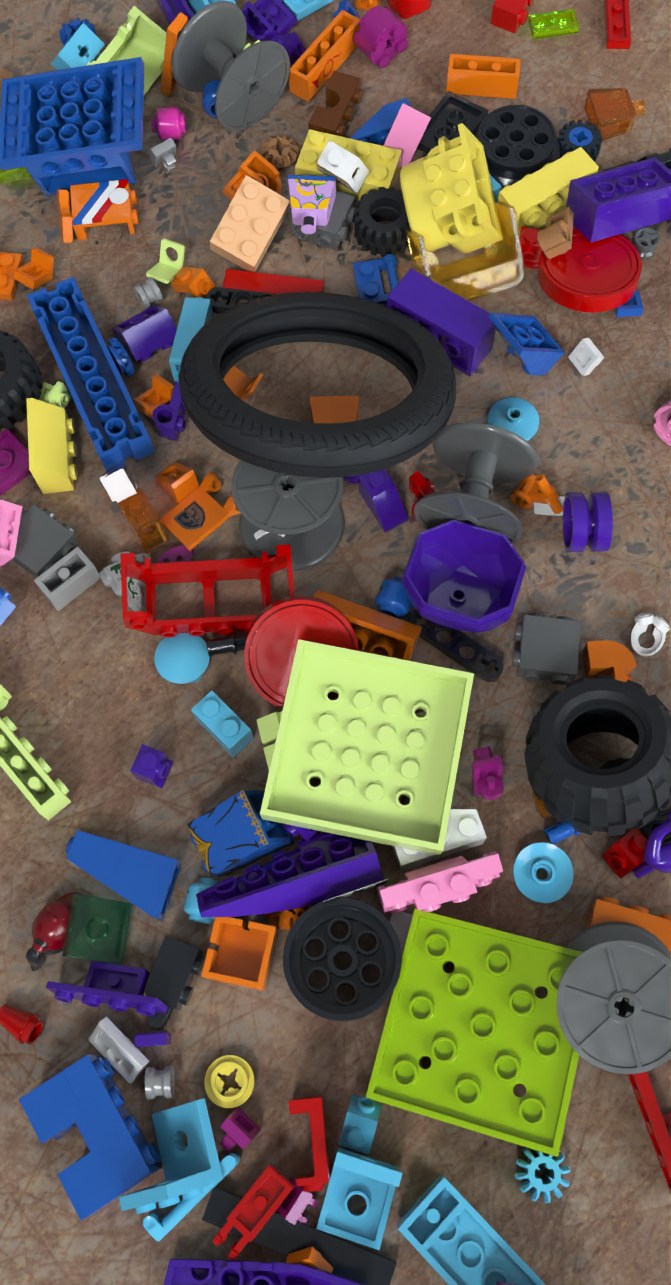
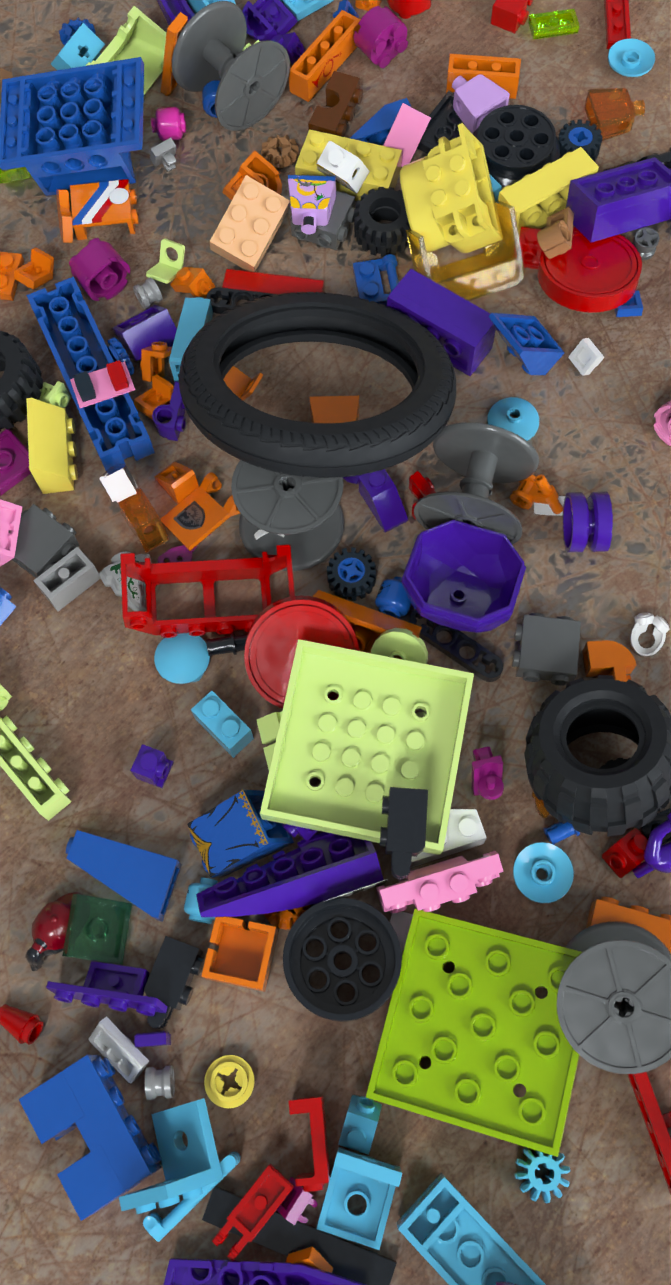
magenta tile [219,1107,261,1152] -> none
none -> magenta brick [69,238,130,301]
none -> piece [70,360,135,408]
none -> orange bracket [140,342,172,382]
none -> black wheel [327,547,376,601]
none -> yellowish green plate [371,628,428,664]
none -> black hinge [380,787,428,881]
none -> lavender torso [452,75,510,134]
none -> medium azure dish [608,39,655,77]

